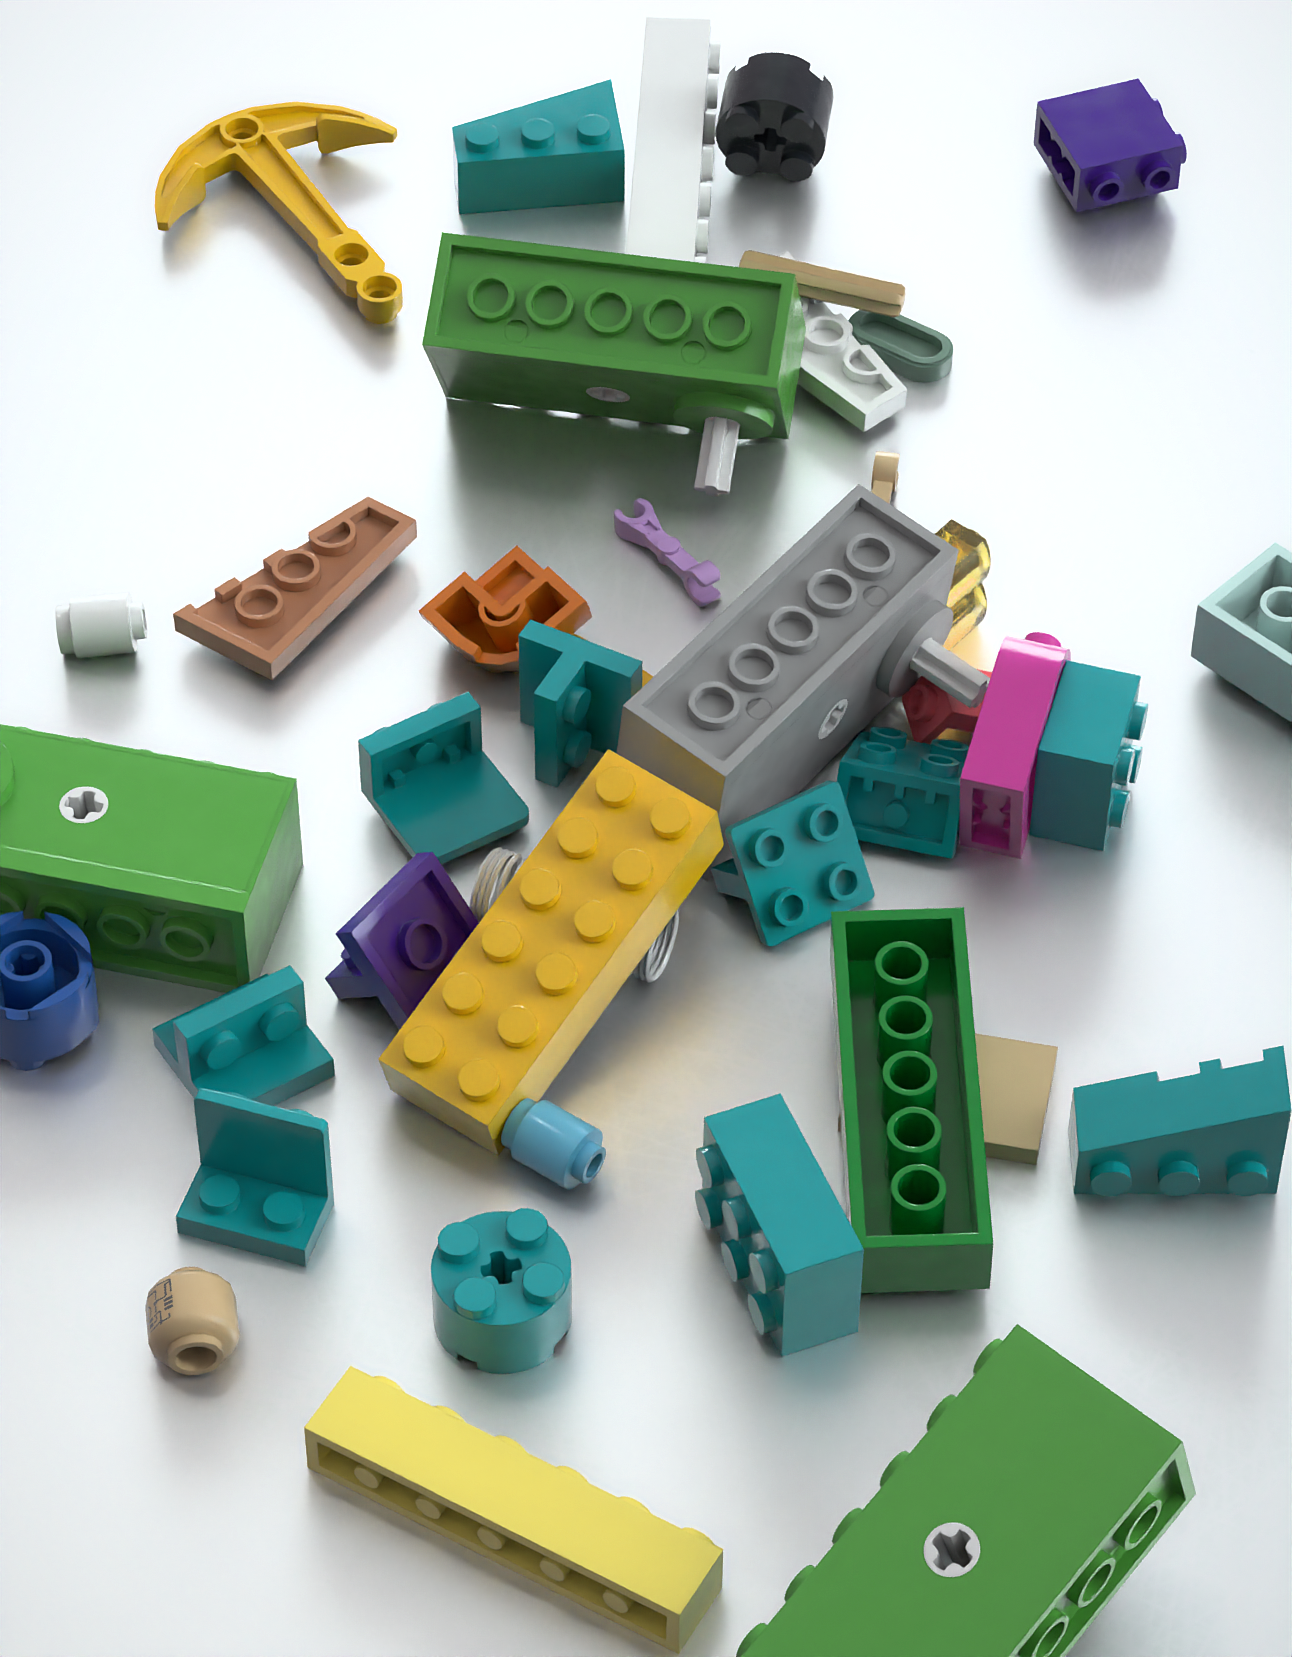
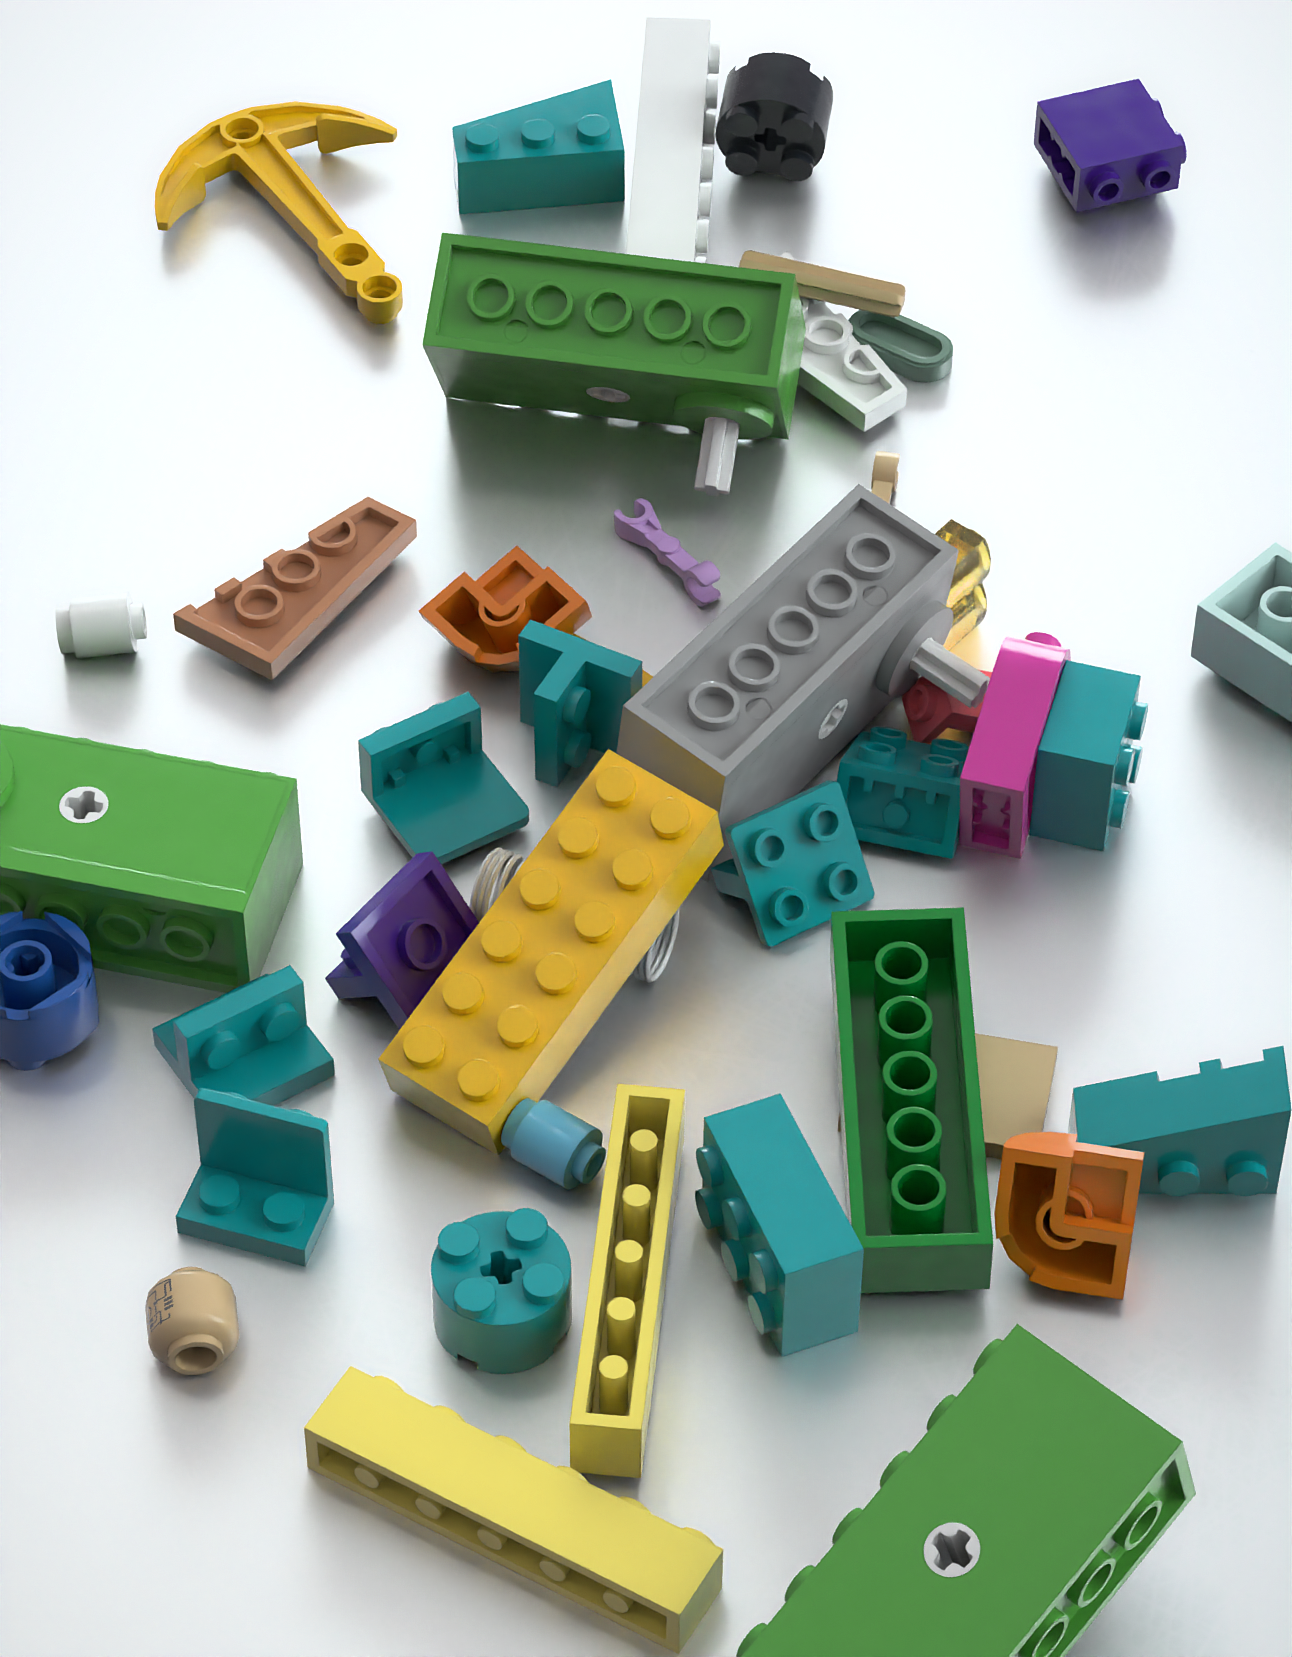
none -> light yellow brick [569,1084,685,1478]
none -> orange brick [994,1132,1144,1300]

